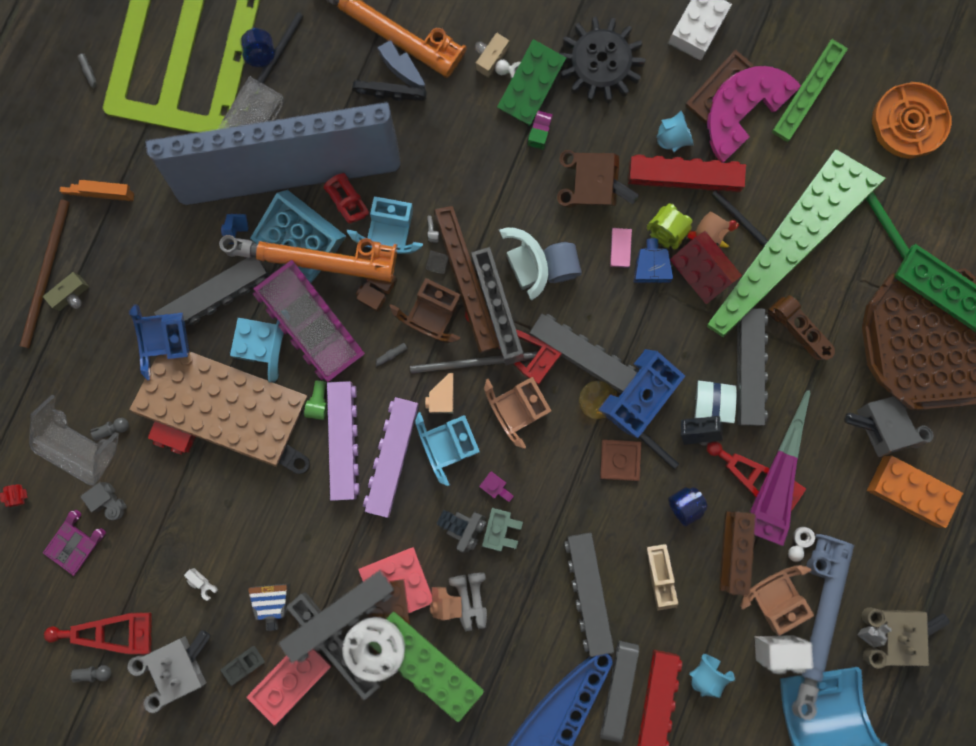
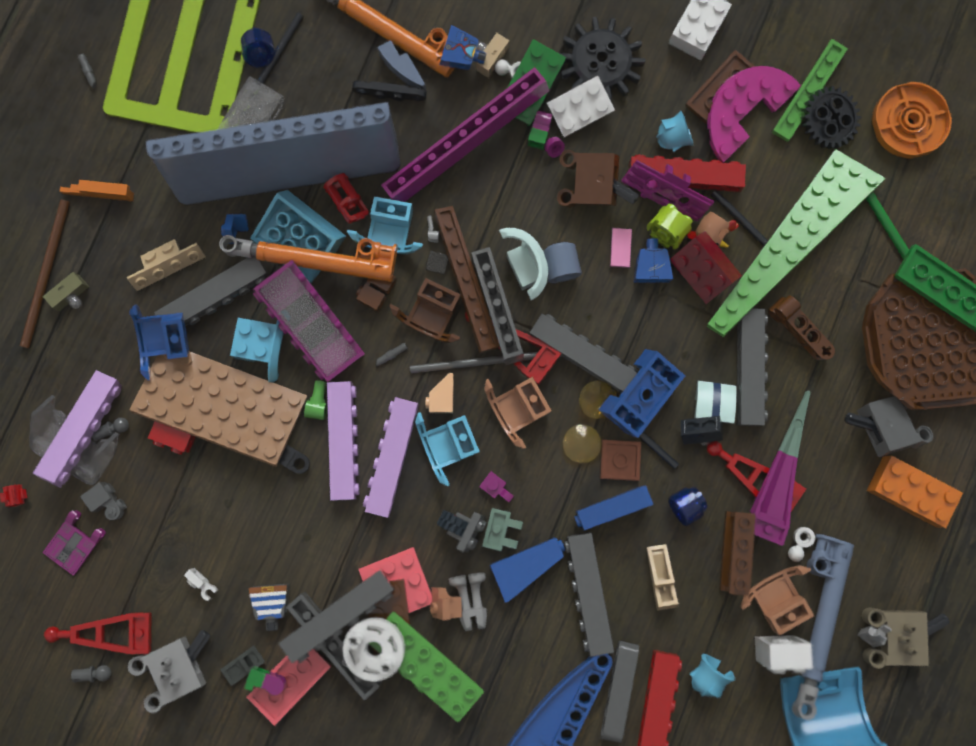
none -> lavender brick [33,370,122,488]
none -> tan bracket [127,239,205,291]
none -> leg [244,666,287,695]
none -> magenta brick [381,67,549,202]
none -> blue torso [439,25,487,70]
none -> blue slope [490,537,565,603]
none -> magenta tile [544,137,565,157]
none -> white plate [547,76,615,137]
none -> clear yellow dish [562,425,601,463]
none -> blue slope [574,486,653,530]
none -> magenta piece [621,160,714,222]
none -> black gear [800,86,861,149]

